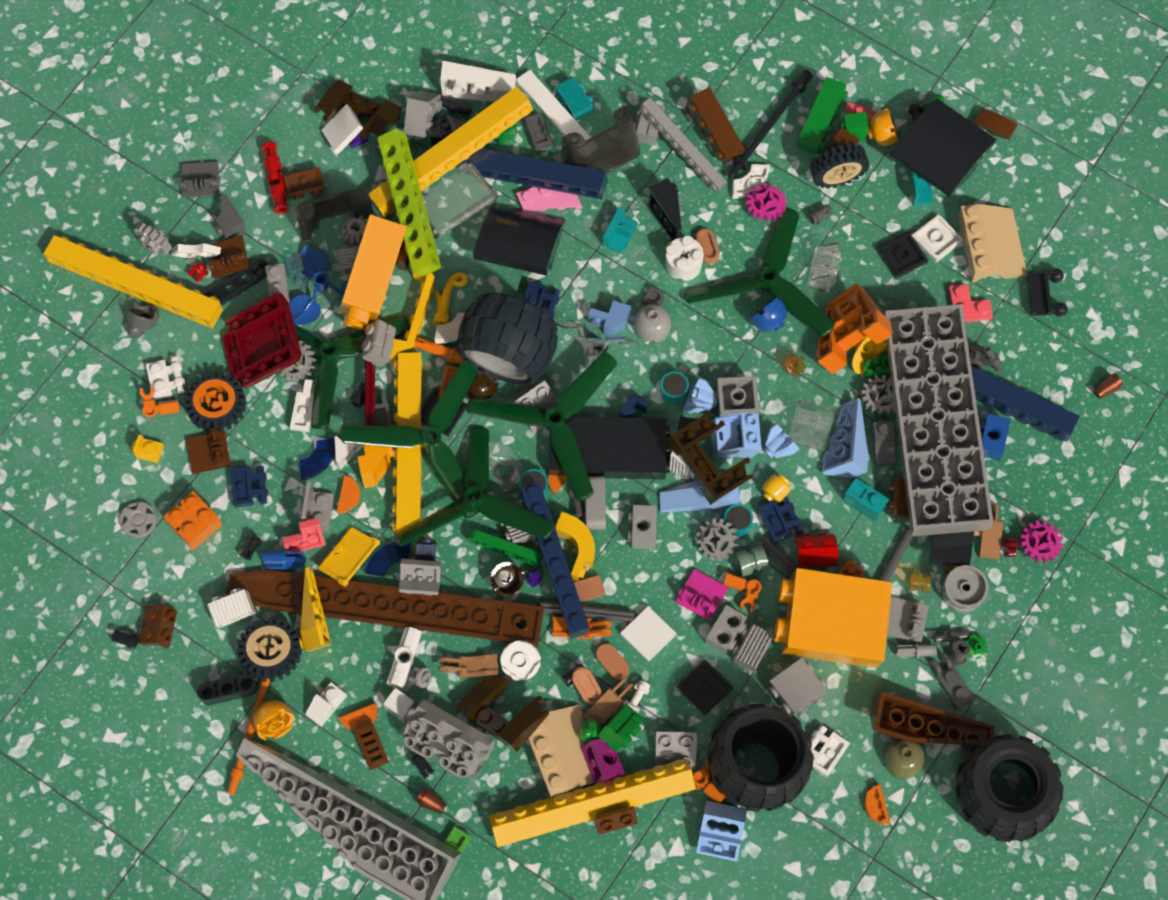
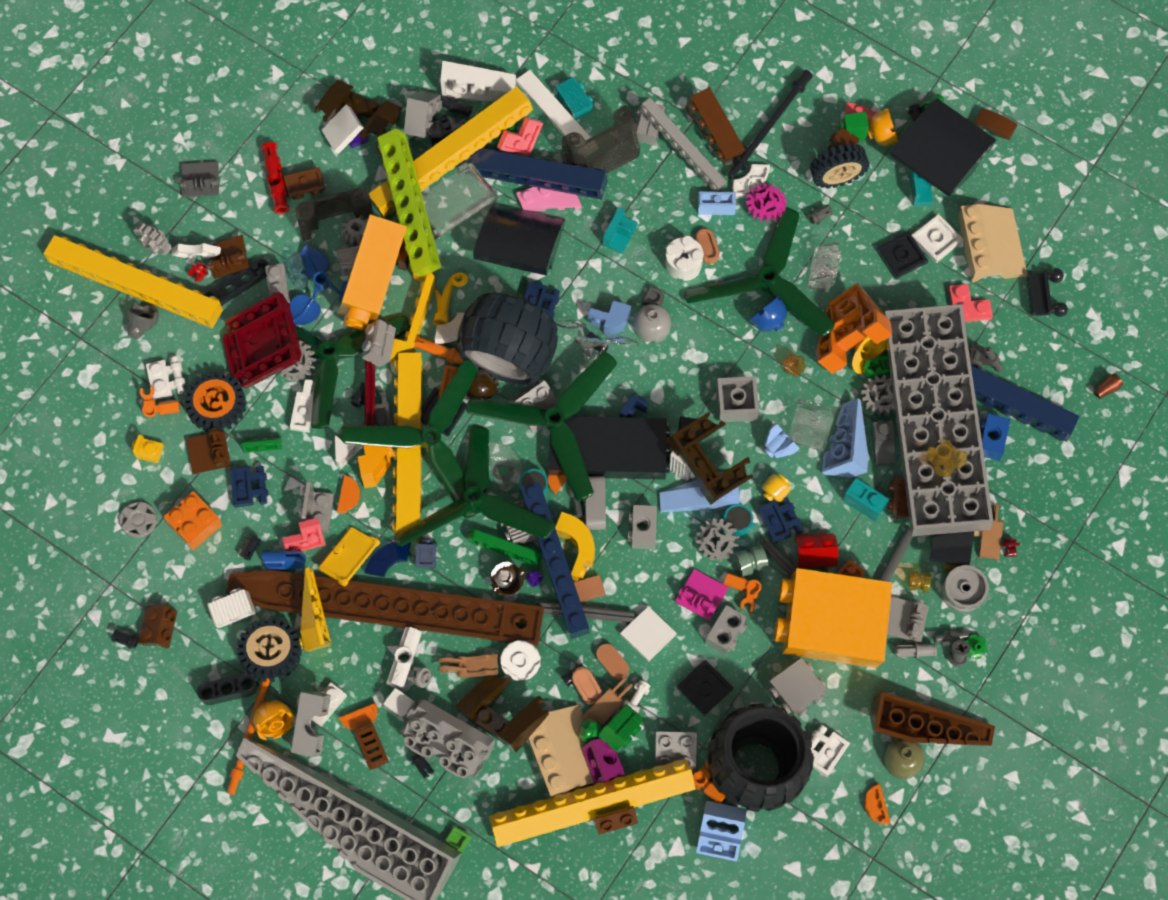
dark grey arch [215,194,246,240] -> none
clear blue tile [299,438,335,481] -> none
light grey bracket [399,559,442,595] -> none
copper cone [415,787,447,814] -> none
dark grey plate [524,113,553,151] -> none
orange arm [552,616,612,639] -> none
black slope [648,178,682,241] -> none
piece [660,371,689,404] -> none
light blue brick [682,377,718,413] -> none
light blue piece [711,412,762,459] -> none
light grey brick [732,624,774,673] -> none
green wedge [797,76,848,155] -> none
dark grey hinge [929,652,975,710] -> none
black tyre [955,734,1064,843] -> none
dark pink gear [1019,521,1063,564] -> none
none -> green slope [241,436,282,453]
none -> light grey arch [290,690,331,757]
none -> coral plate [497,117,543,156]
none -> light blue slope [698,191,736,215]
none -> clear yellow plate [927,440,967,477]

